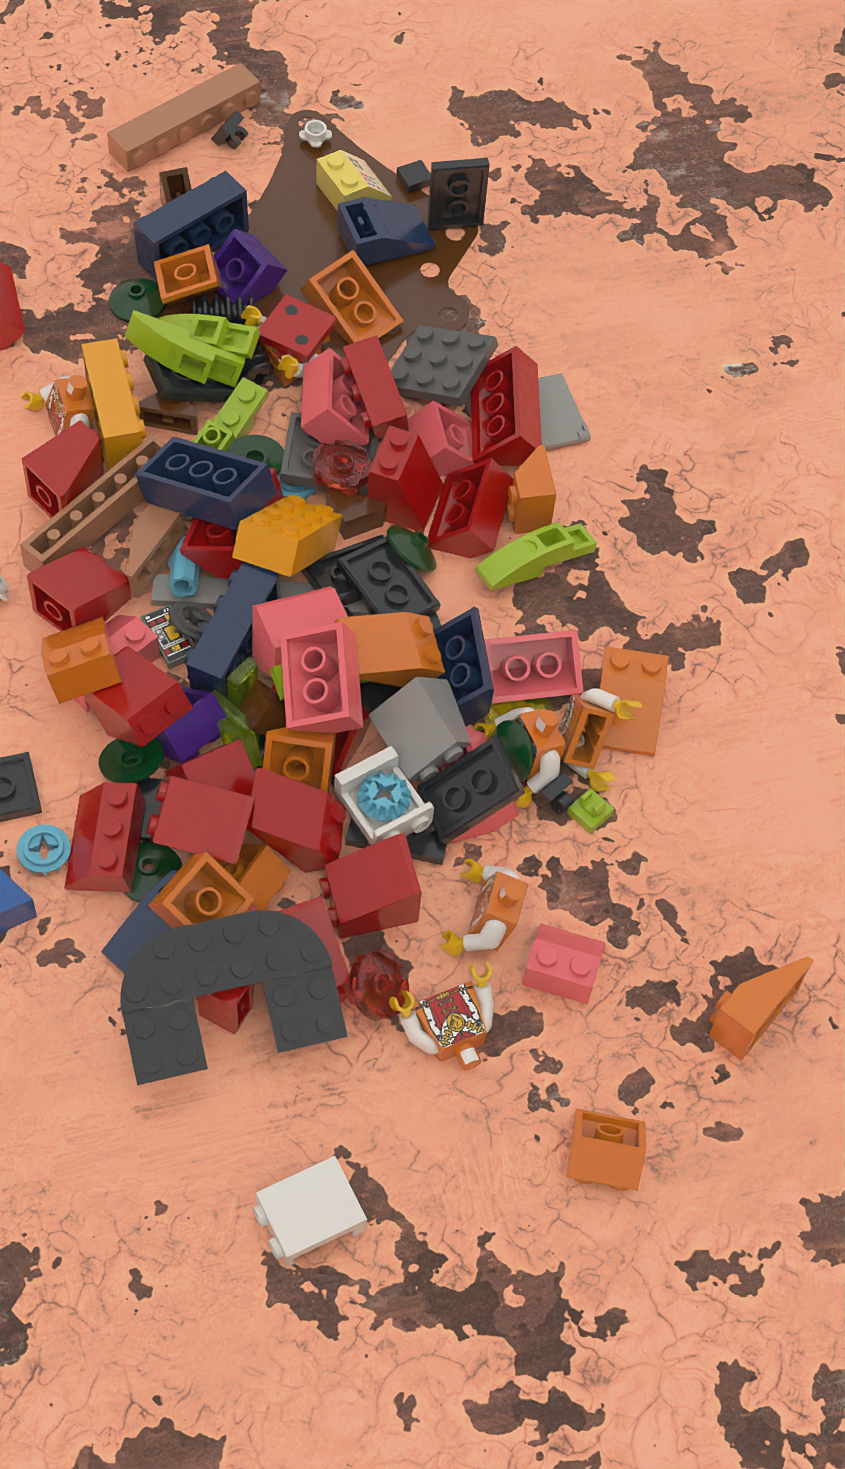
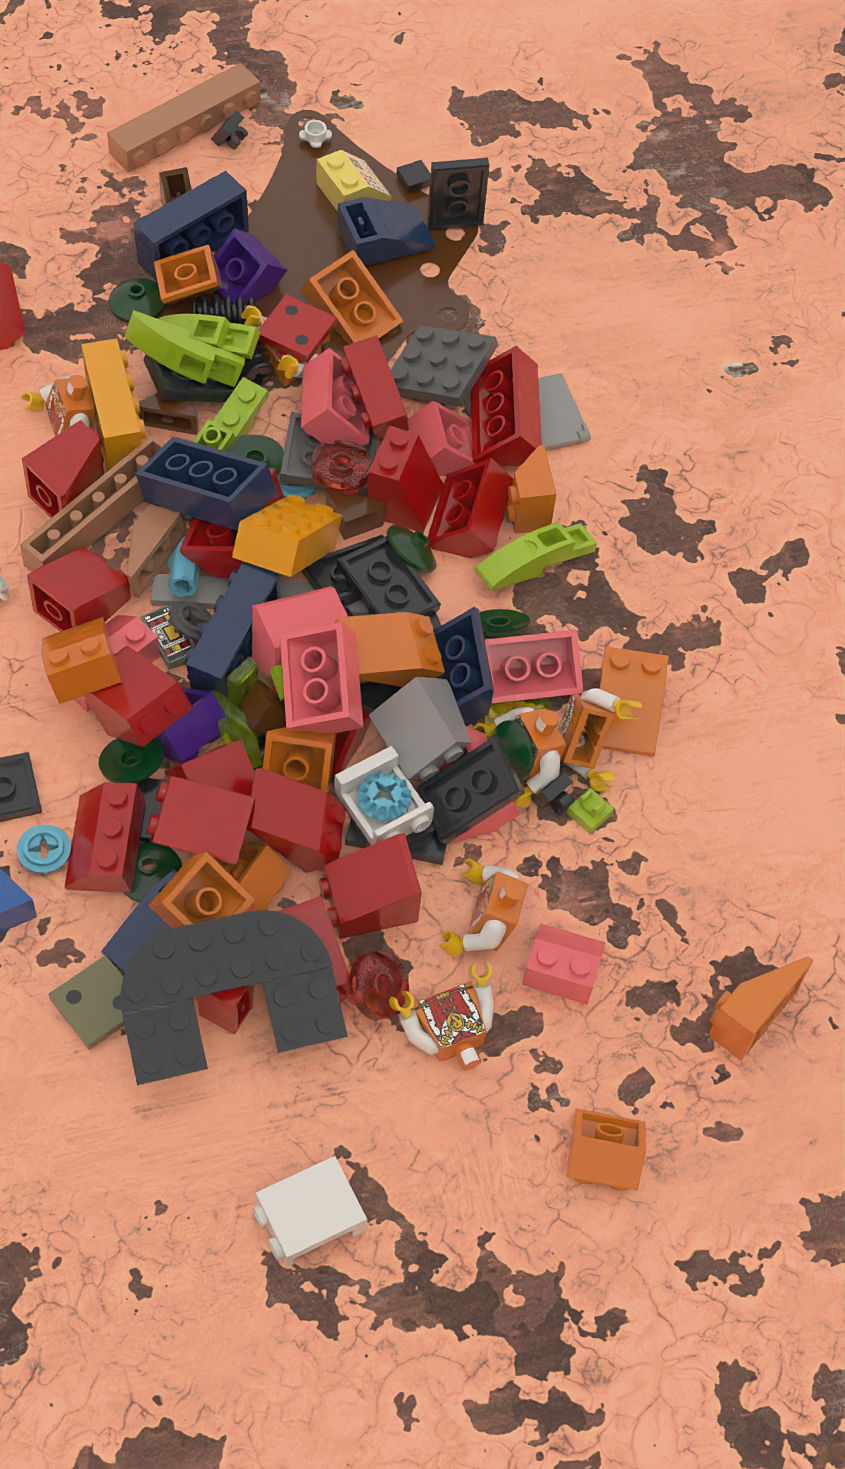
none -> olive tile [48,955,125,1050]
none -> dark green dish [479,609,530,639]

